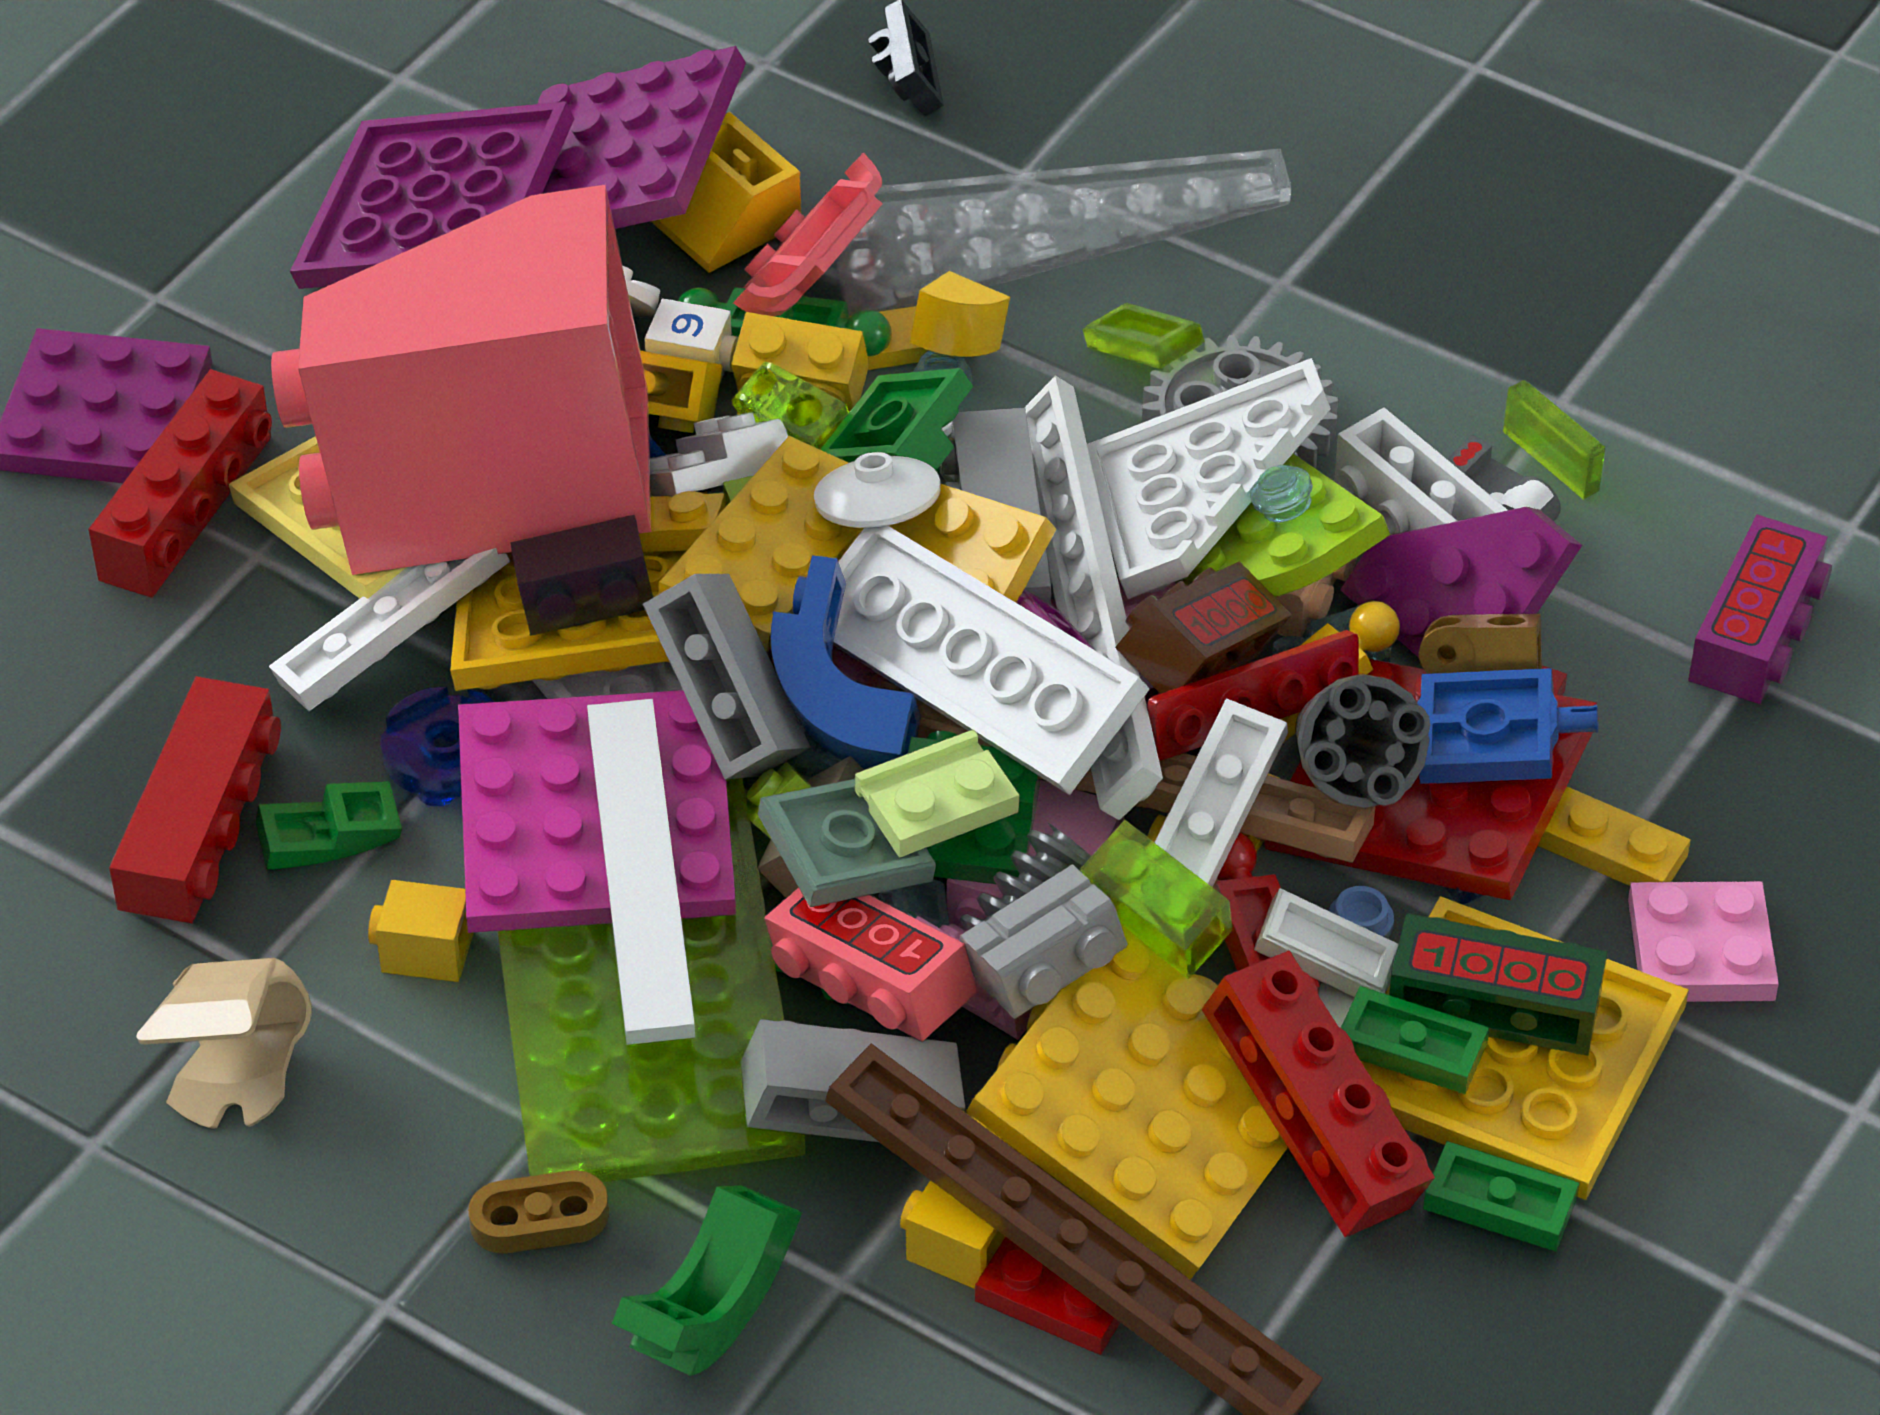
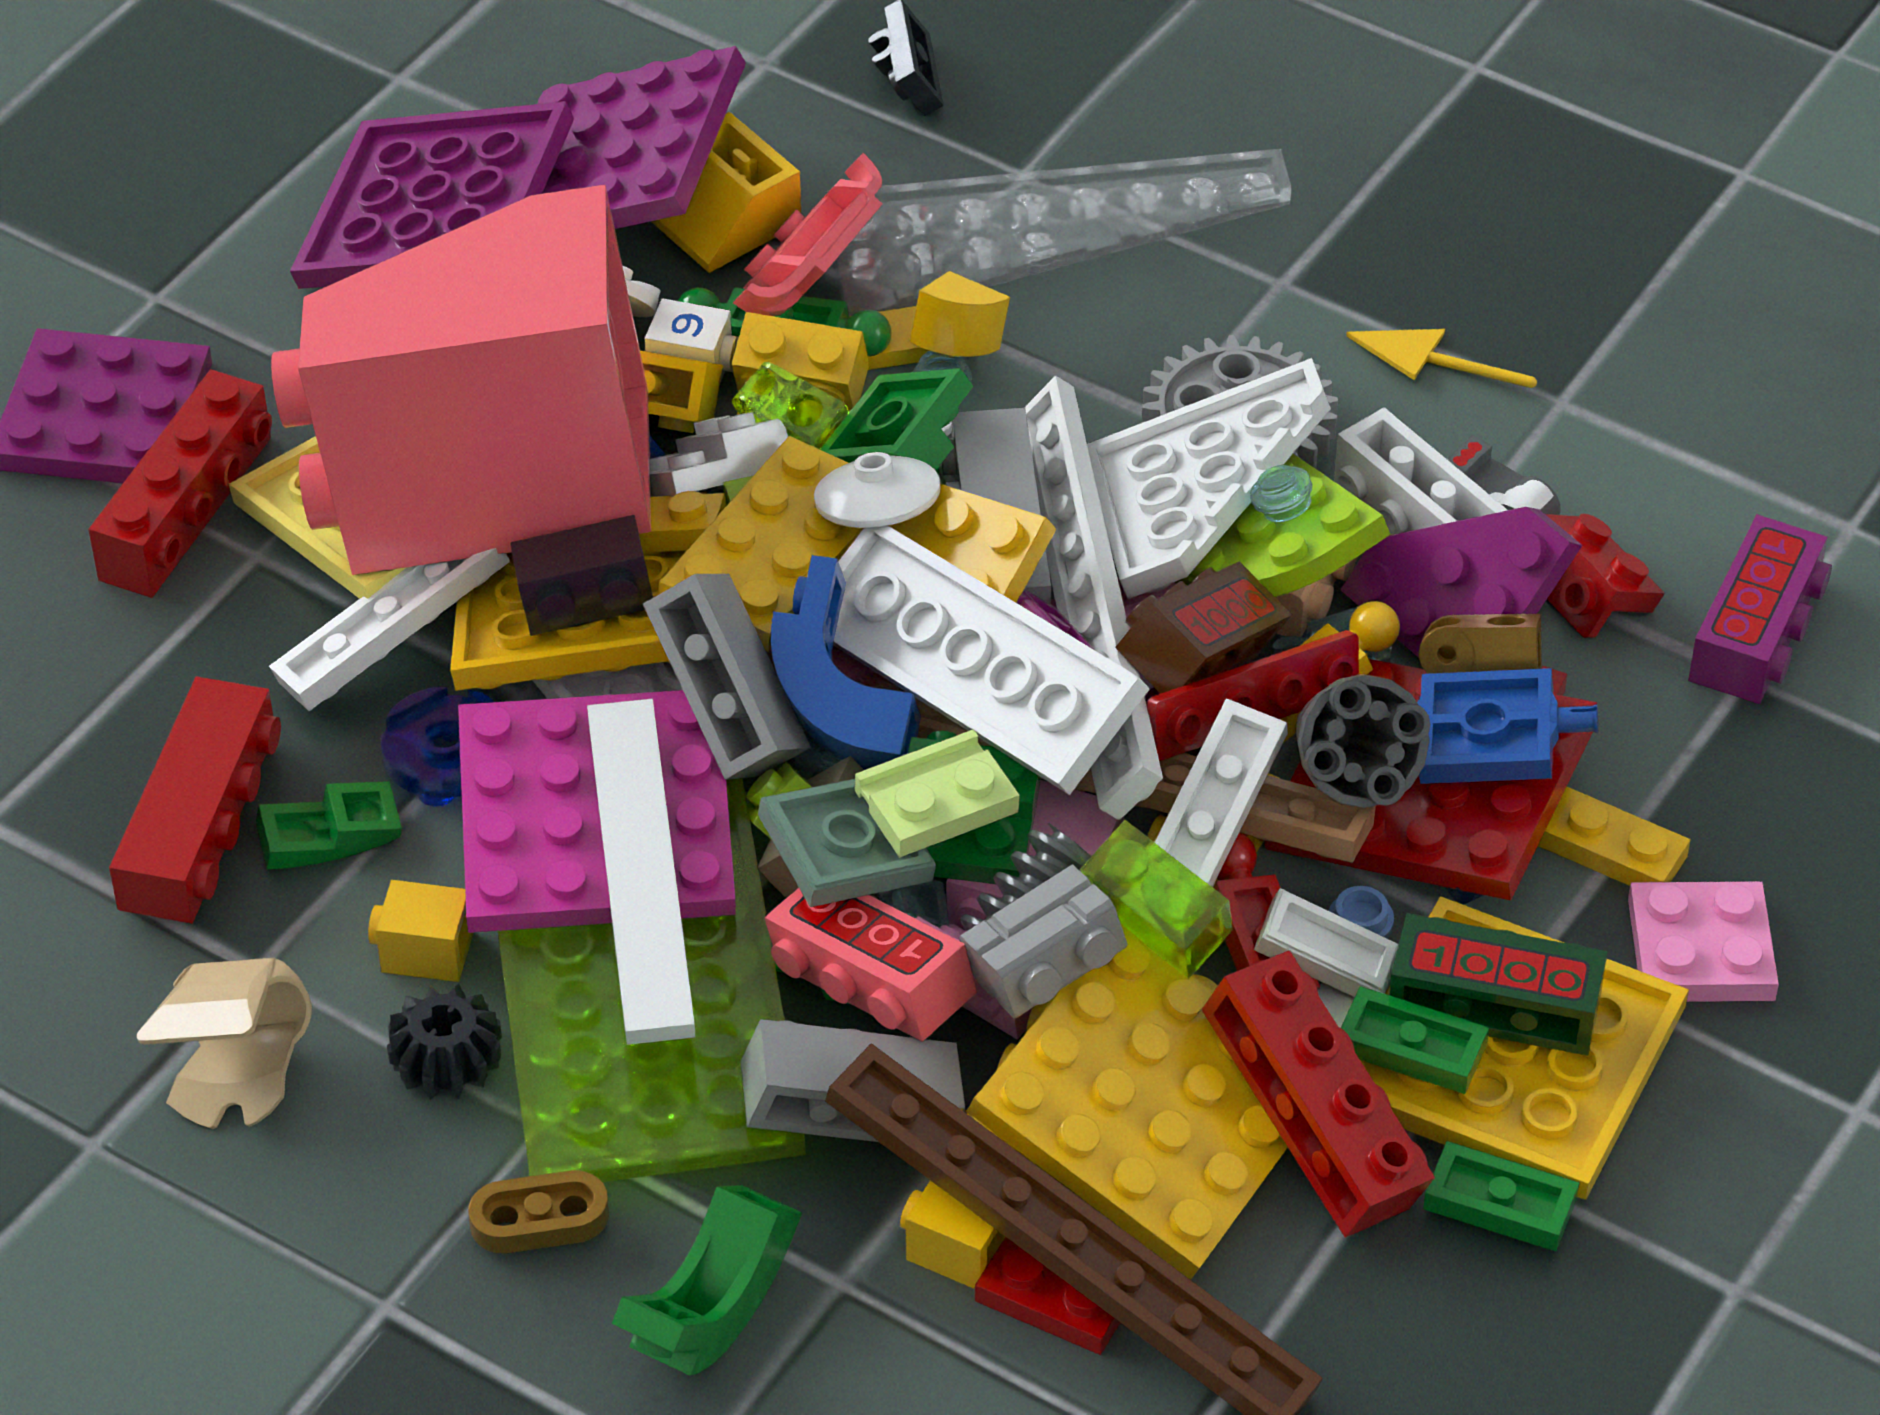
clear neon green tile [1082,303,1205,369] -> none
clear neon green tile [1503,380,1605,500] -> none
none -> black gear [387,983,502,1100]
none -> yellow piece [1346,329,1537,388]
none -> red bracket [1545,514,1665,638]

